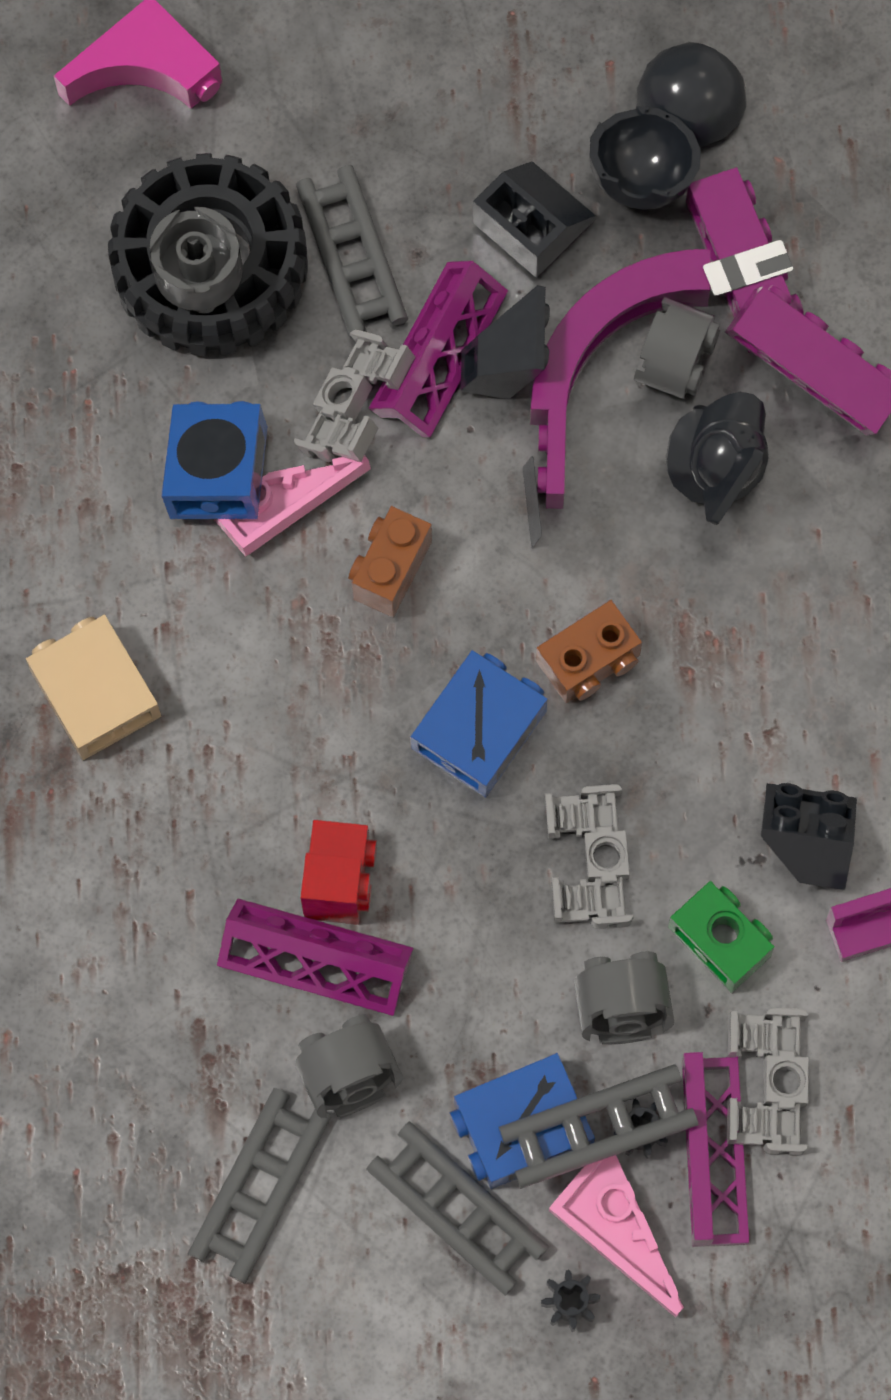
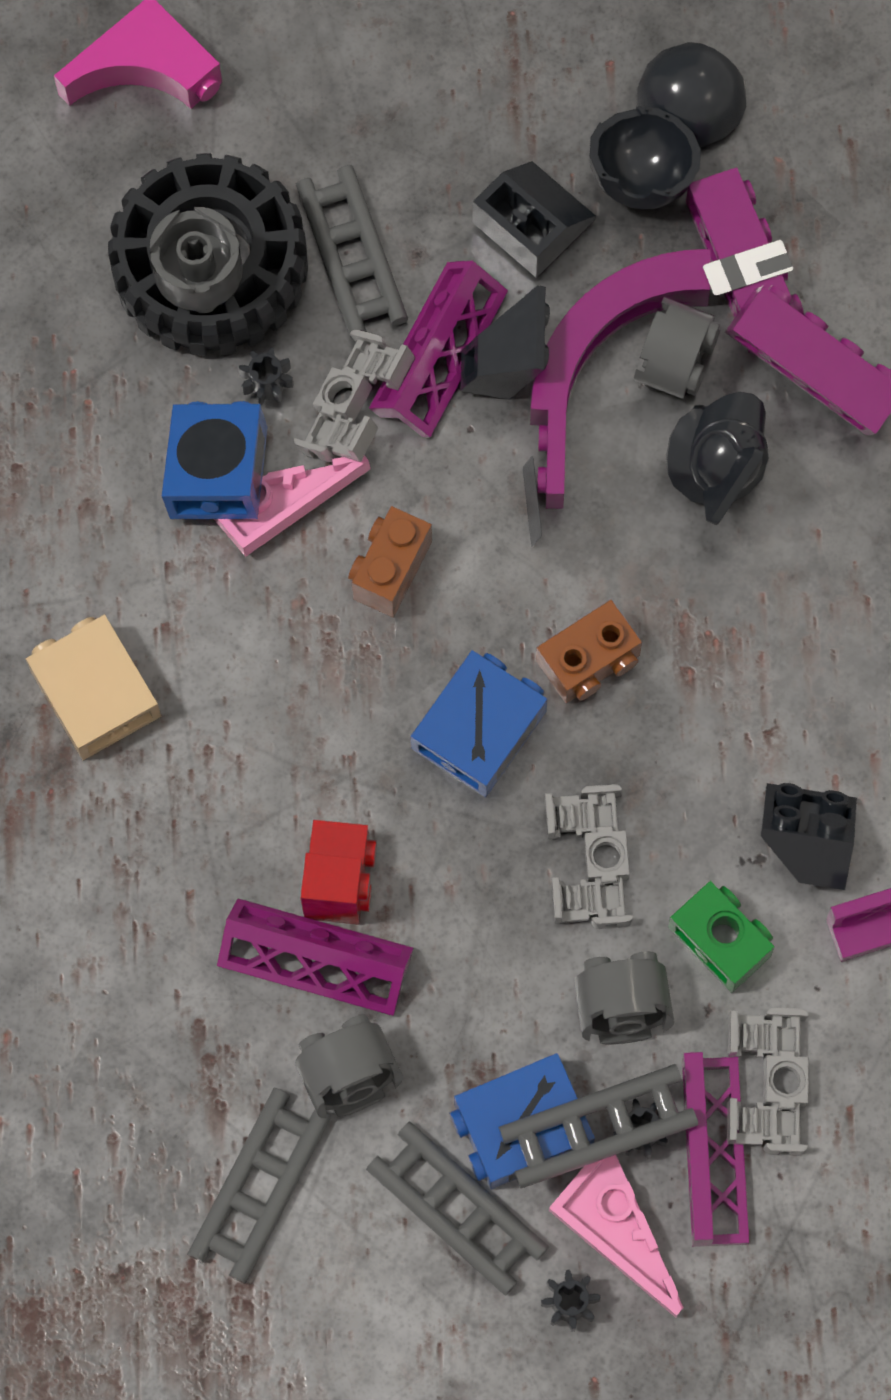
none -> black gear [239,348,294,406]

